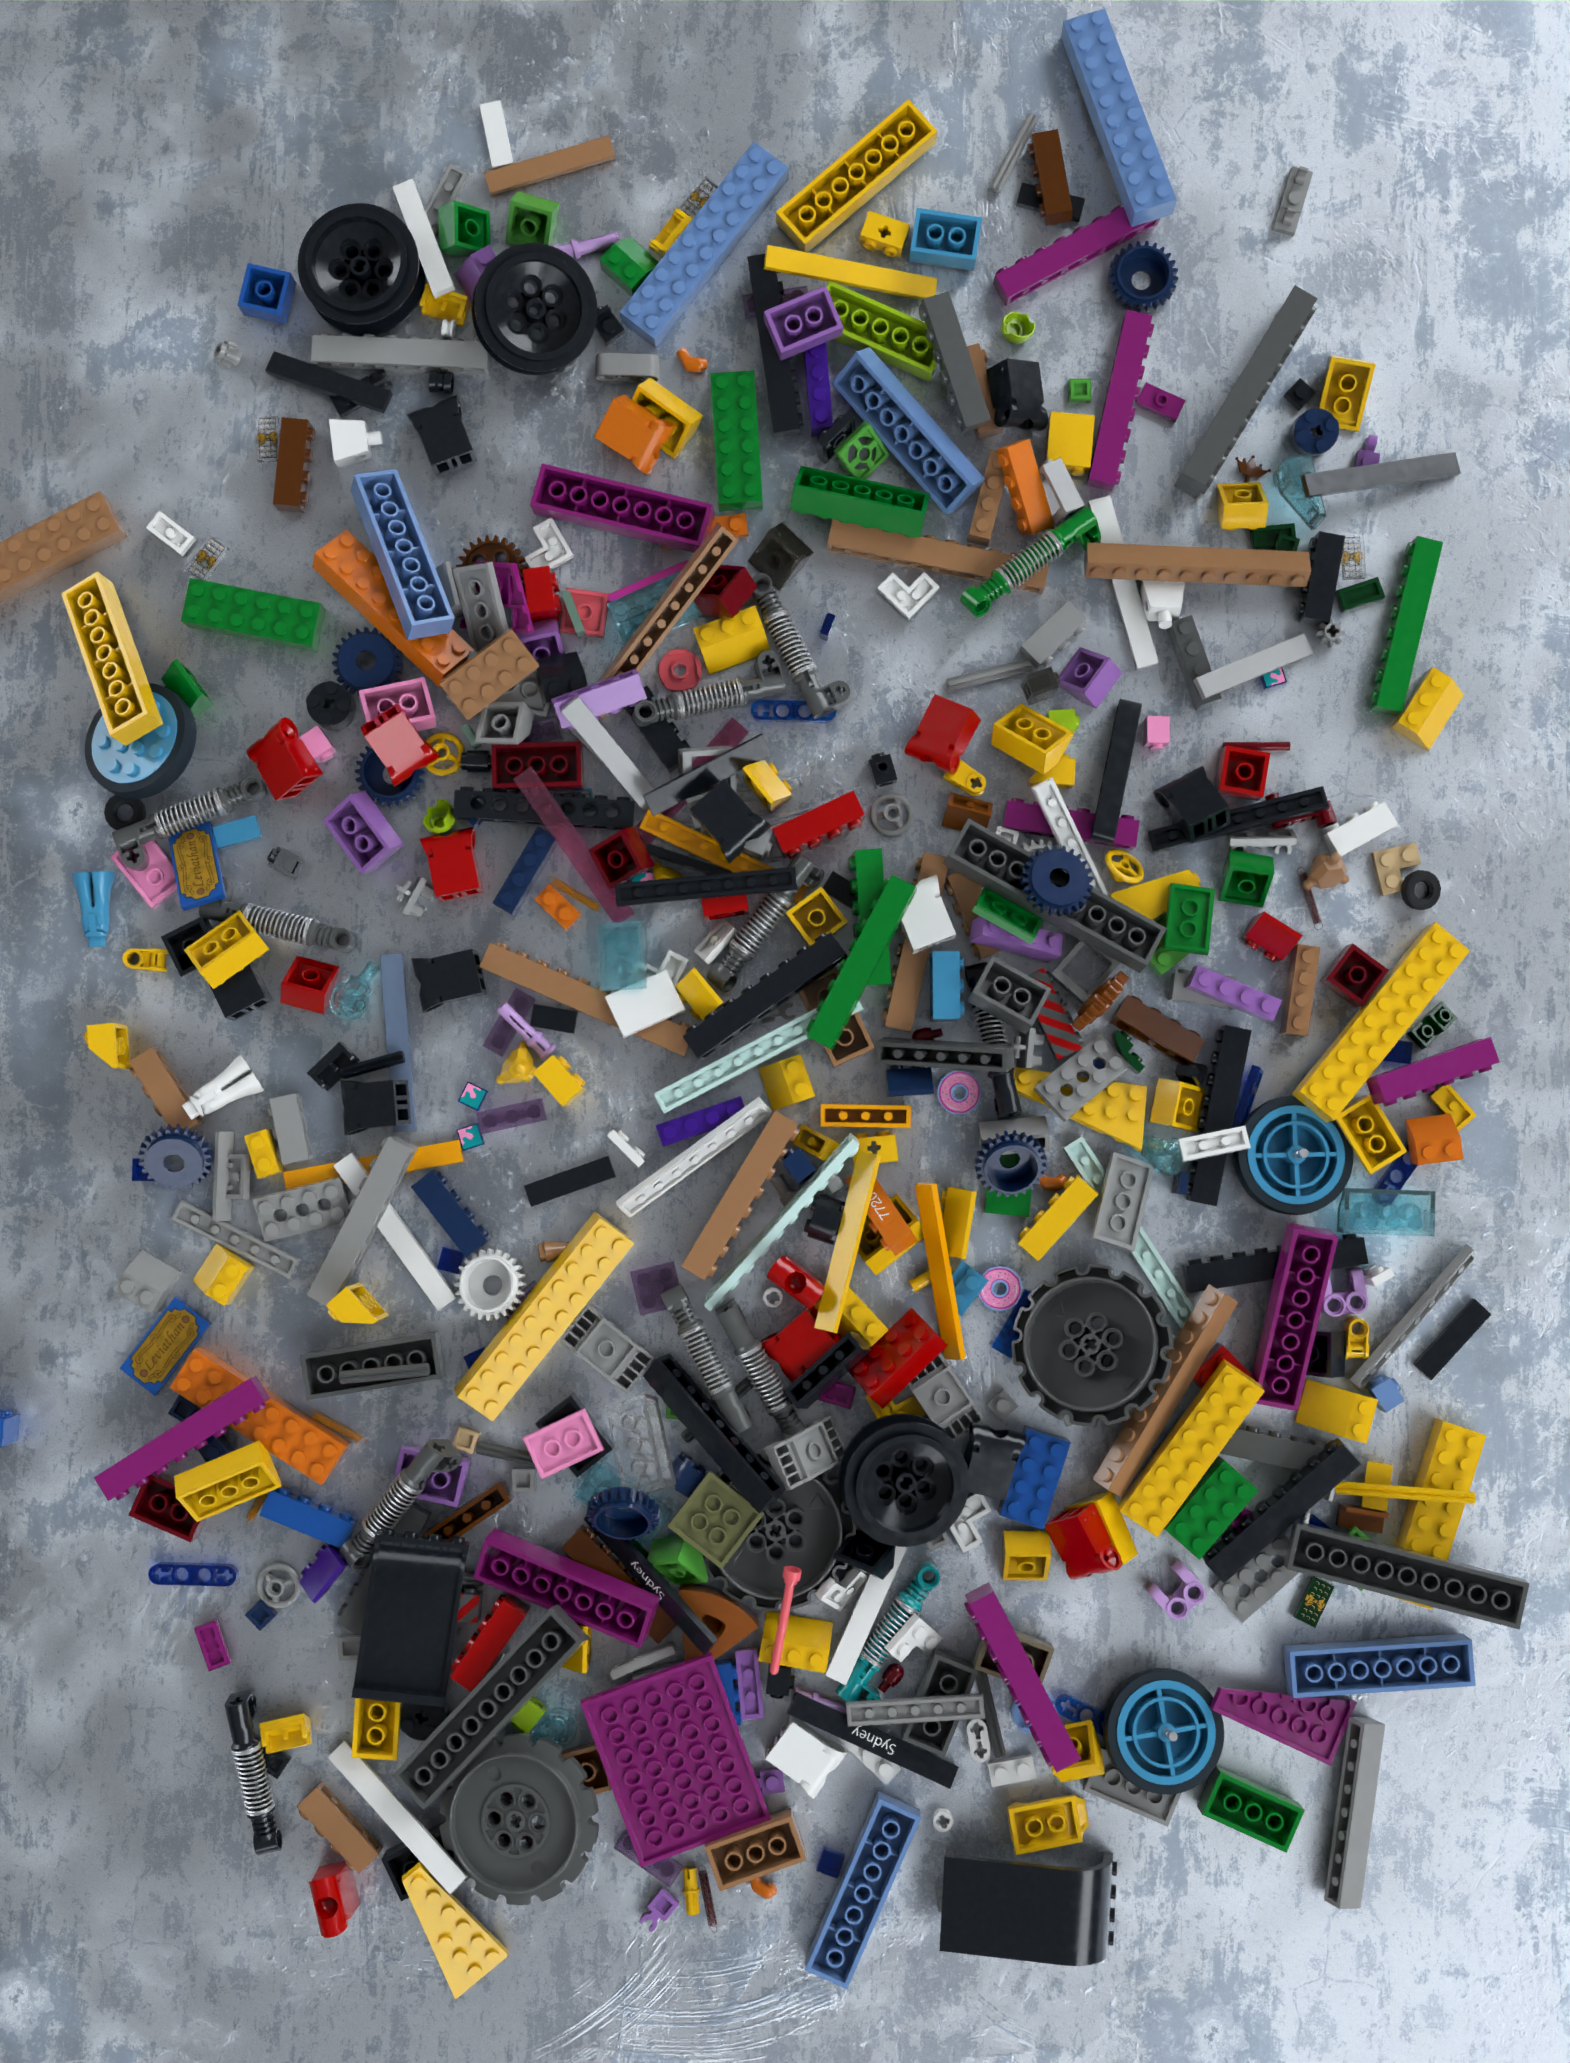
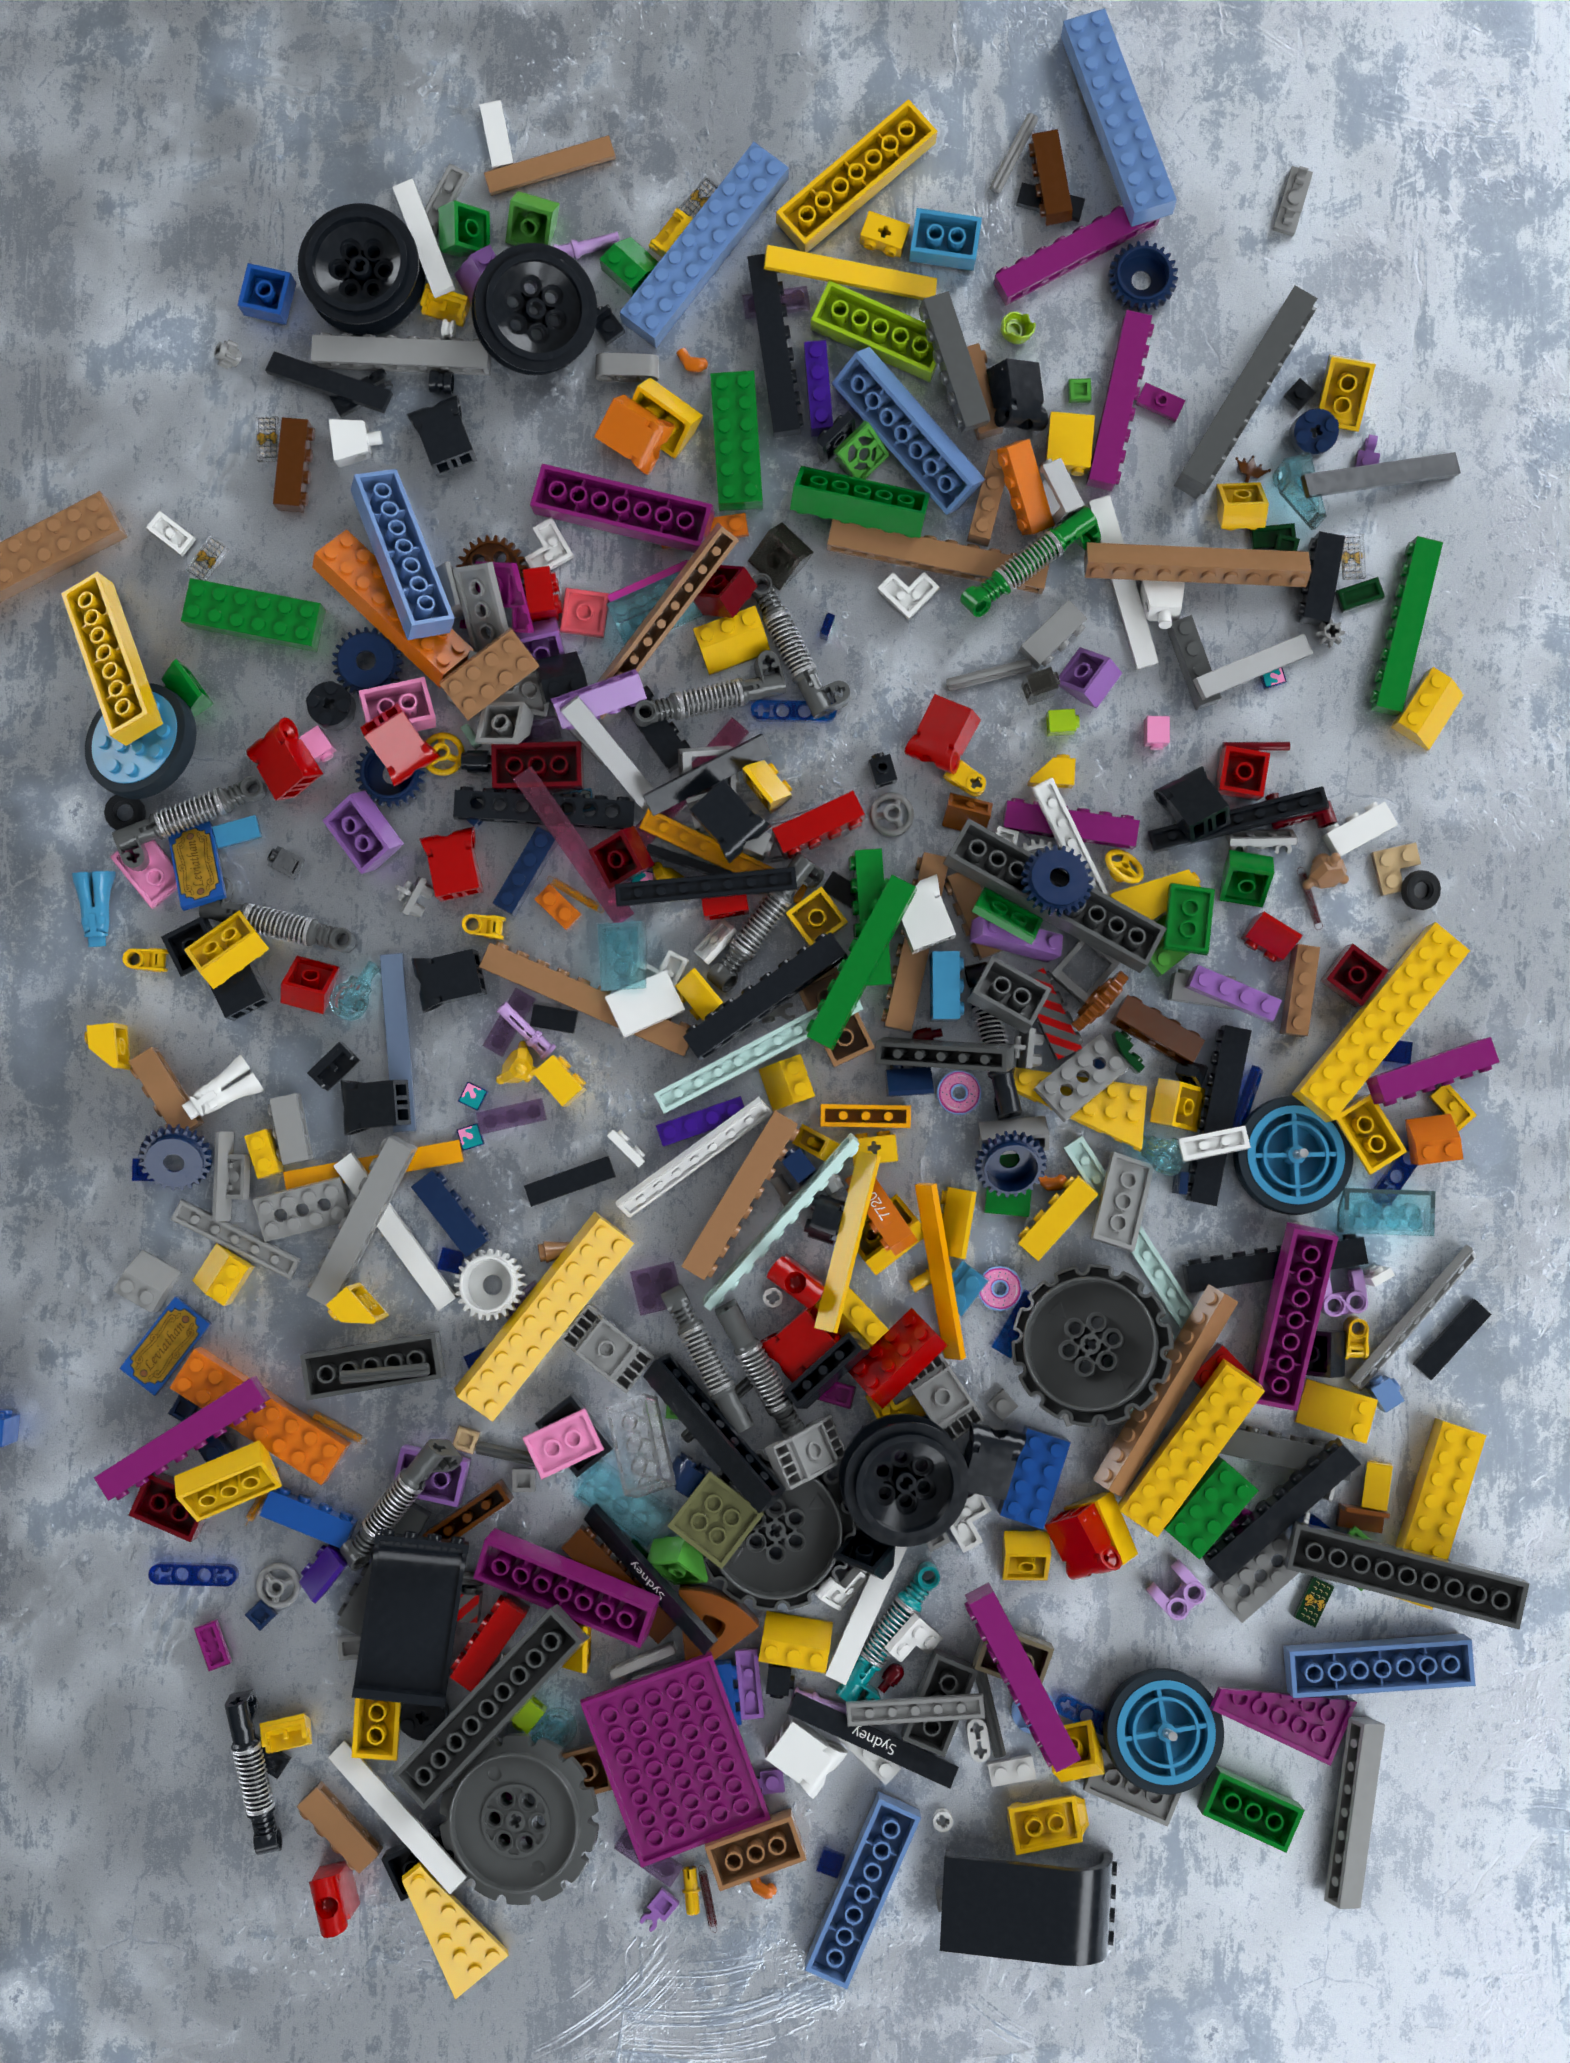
black axle [339,1051,405,1079] -> none
lime hair [423,799,455,834] -> none
sand green tile [561,590,586,639] -> none
dark blue gear [586,1487,660,1540] -> none
coral tile [658,649,702,693] -> none
medium lavender brick [764,286,843,361] -> none
coral piece [769,1566,802,1675] -> none
yellow slope [991,703,1074,775] -> none
black beam [1090,698,1142,845] -> none
yellow axle [1335,1481,1476,1505] -> none
dark green slope [1407,1002,1457,1050] -> none
none -> yellow piece [462,914,506,940]

